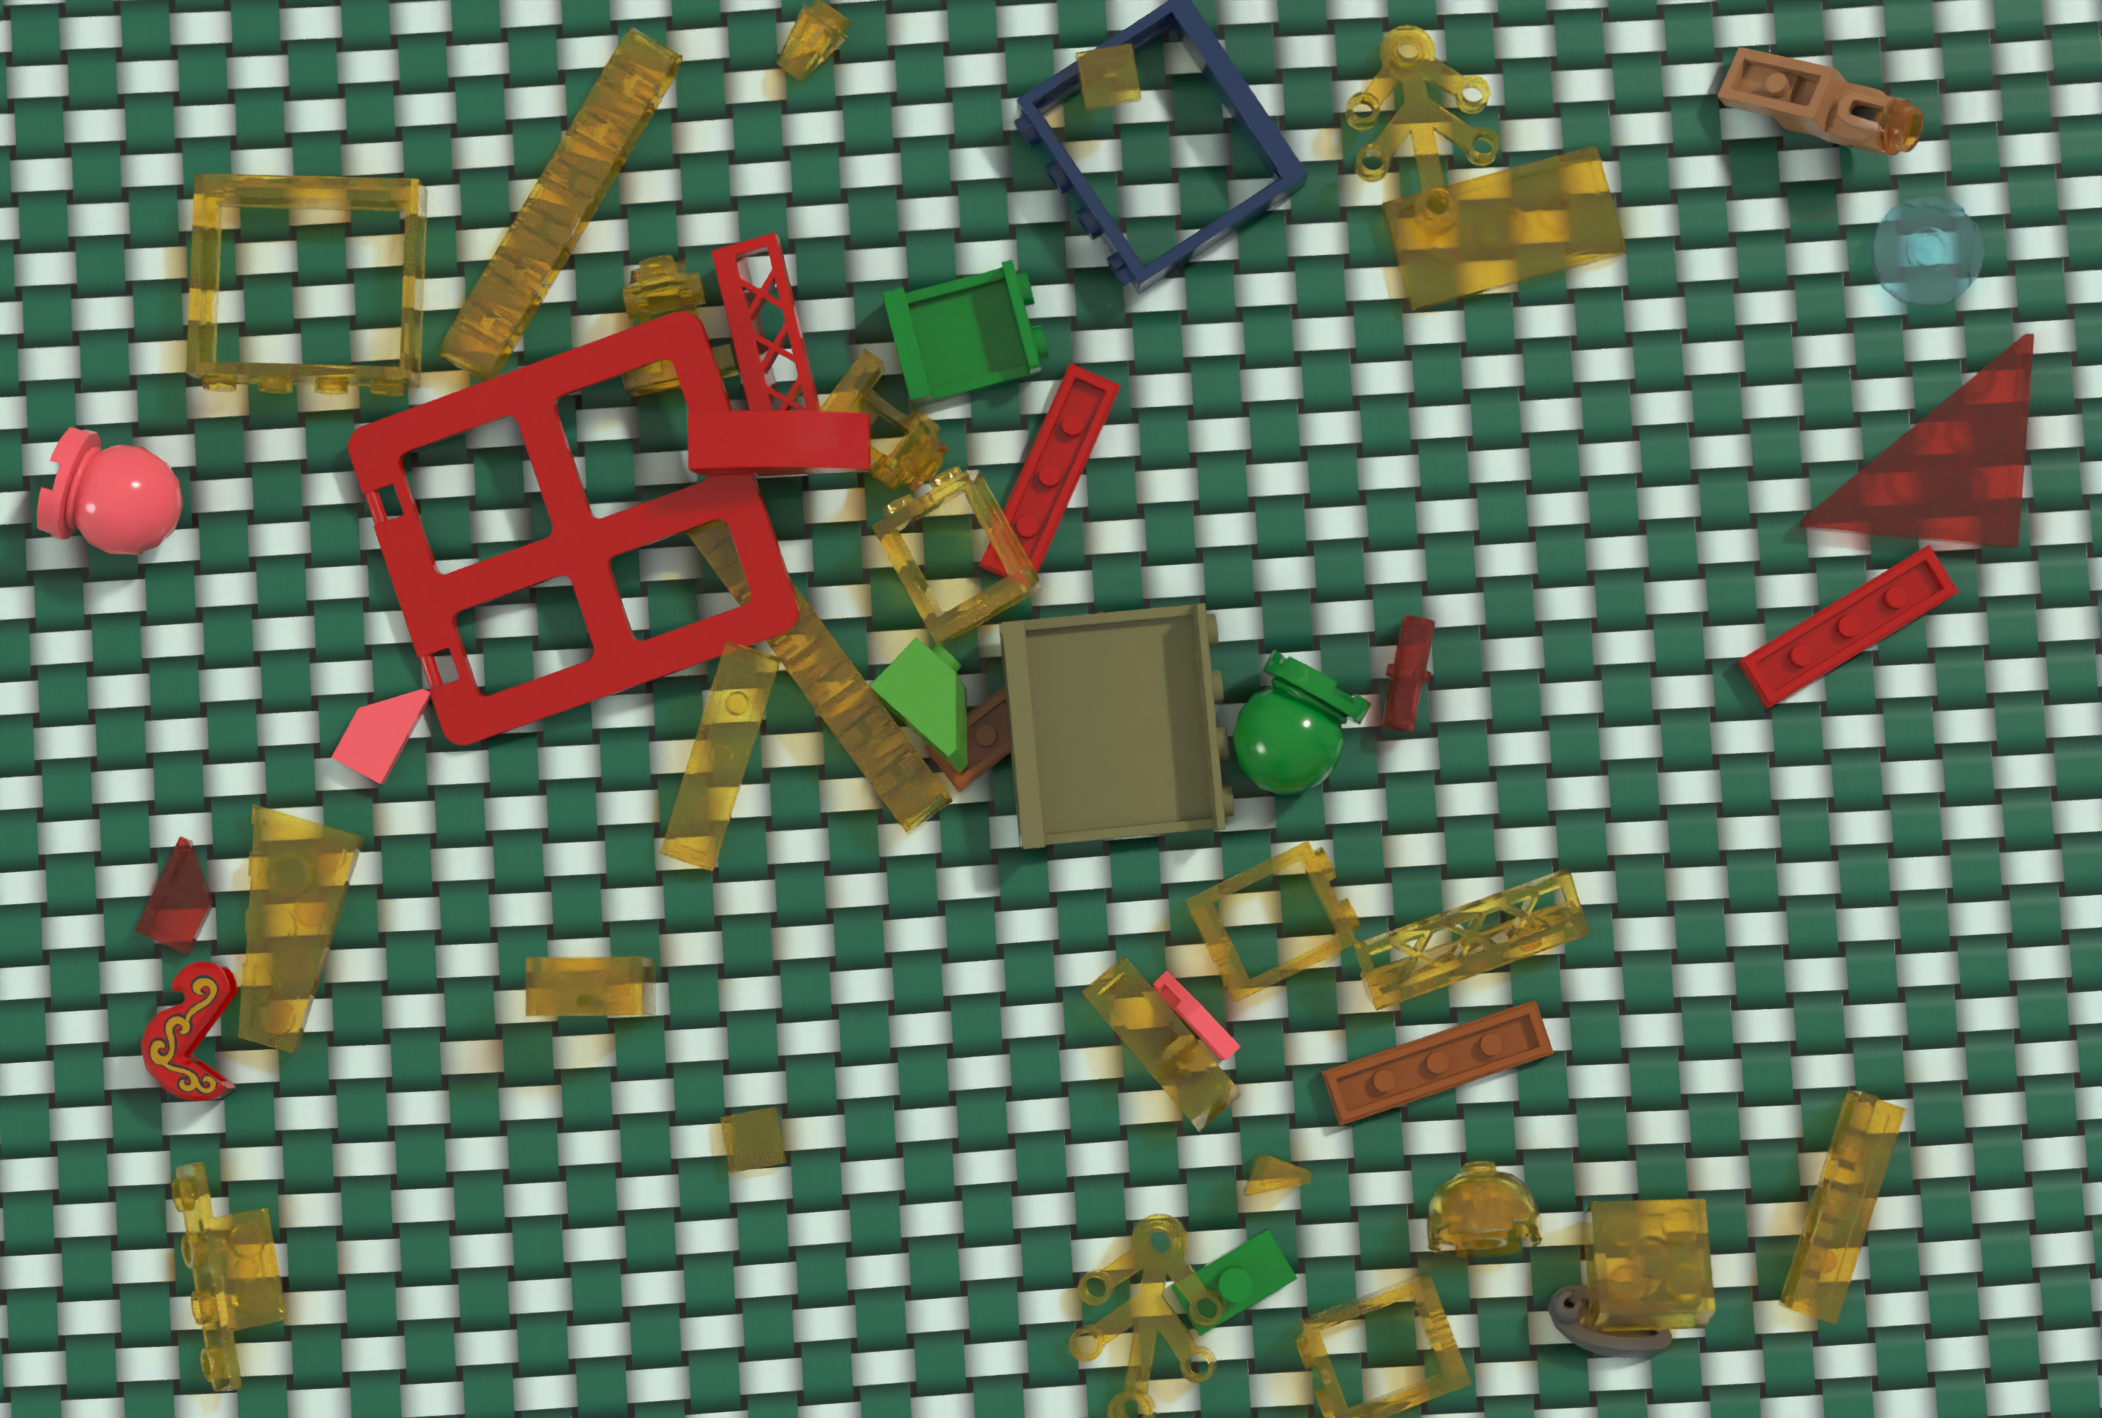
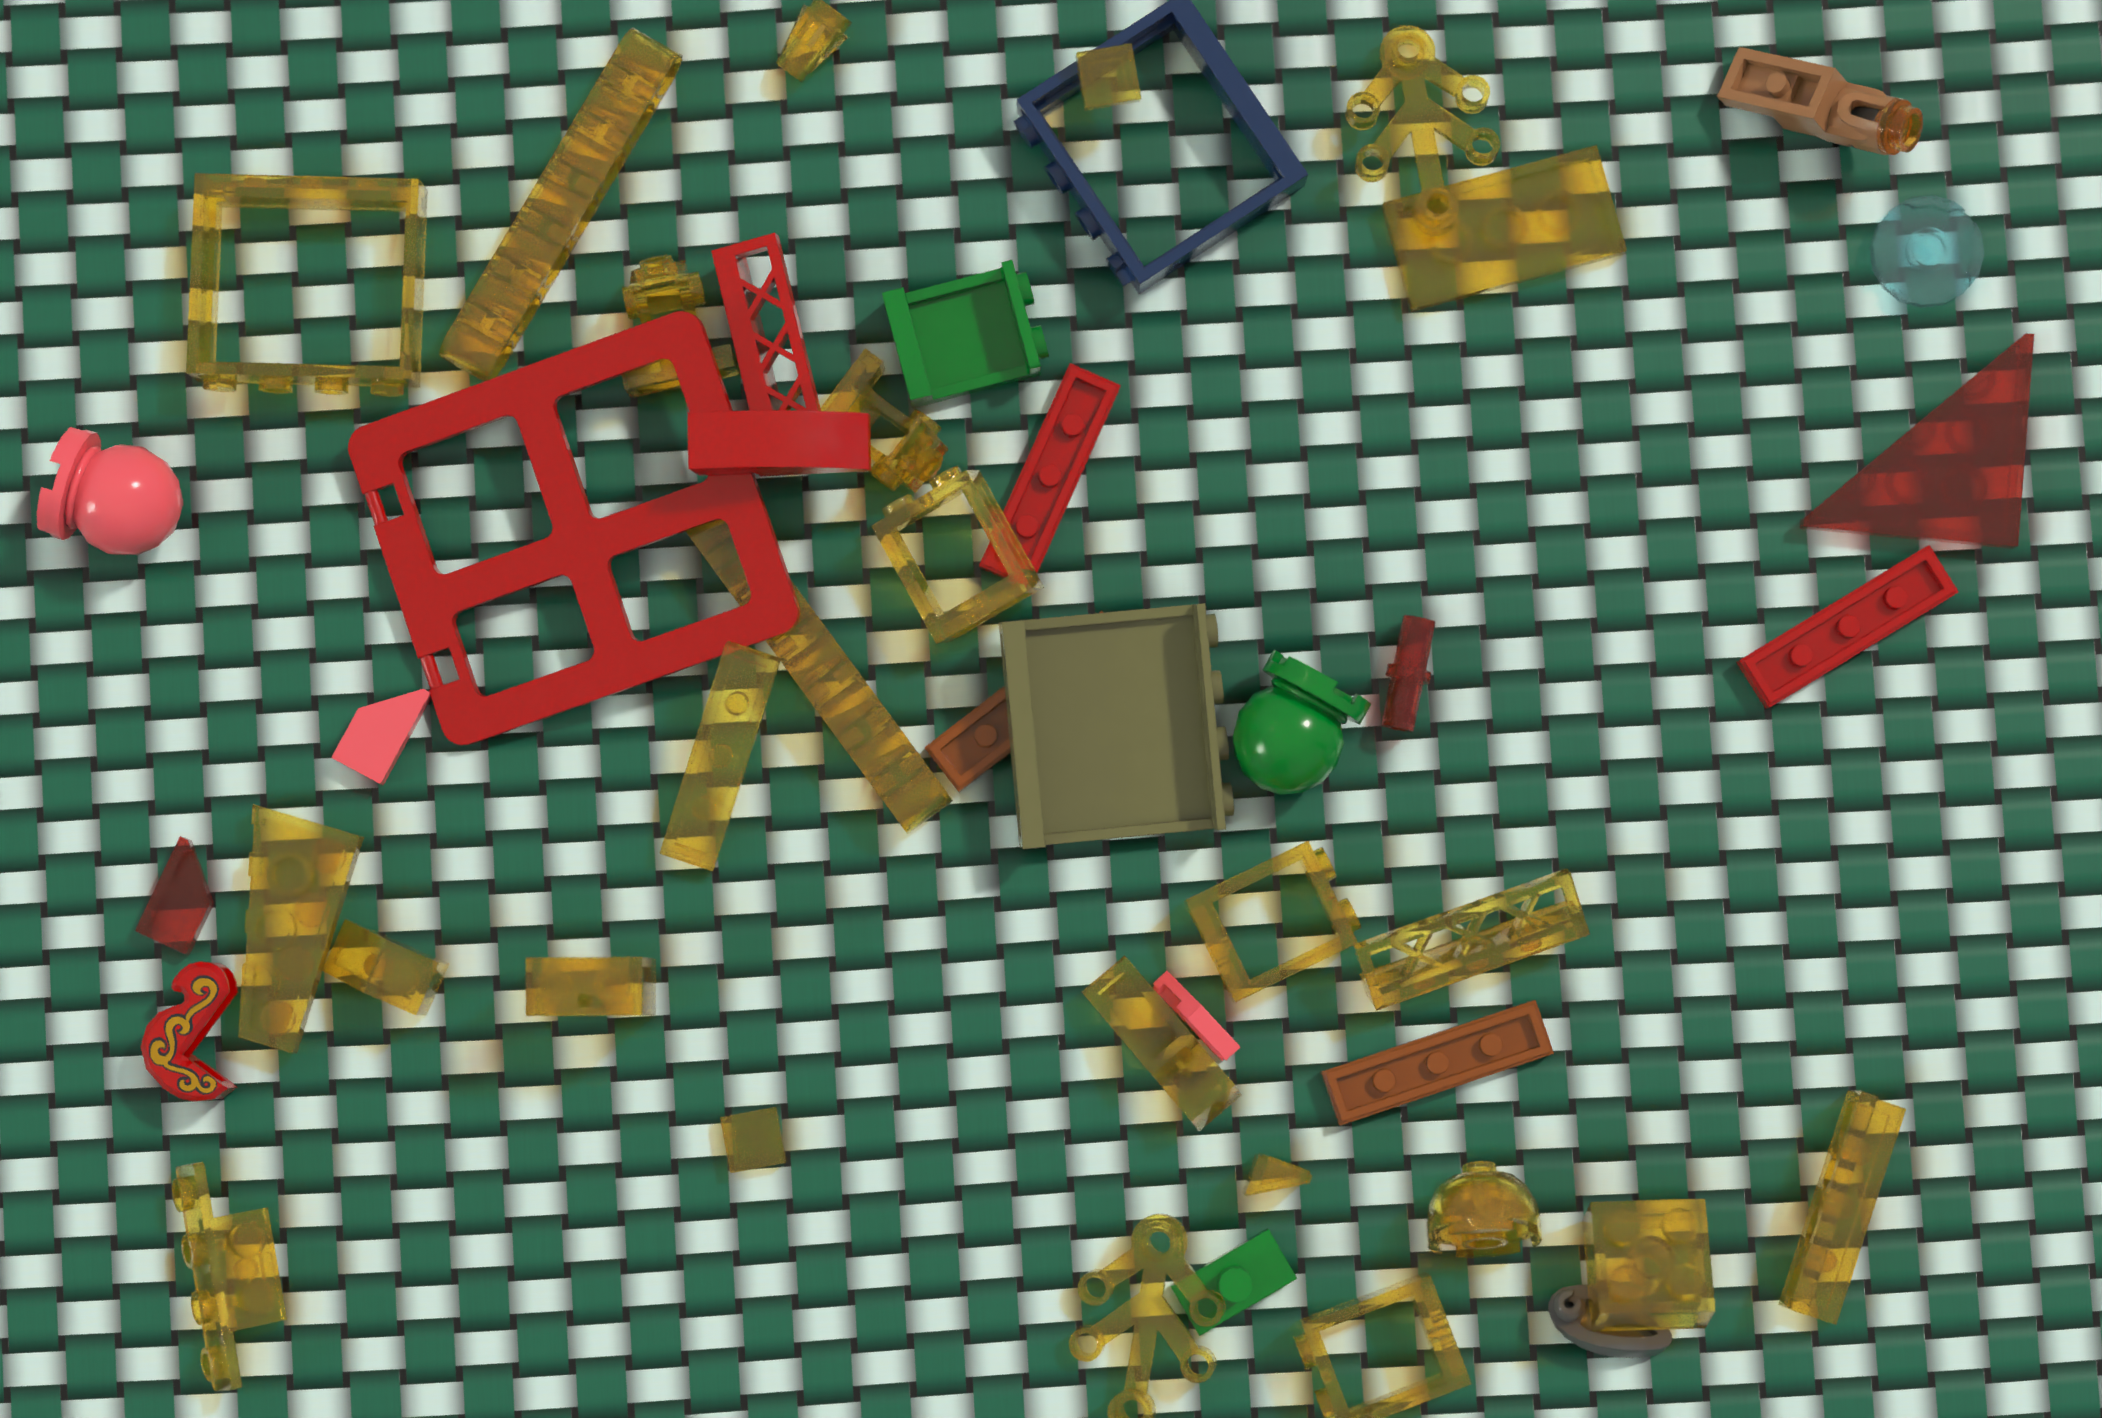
bright green slope [870,637,968,773] -> none
none -> clear yellow slope [322,919,449,1015]

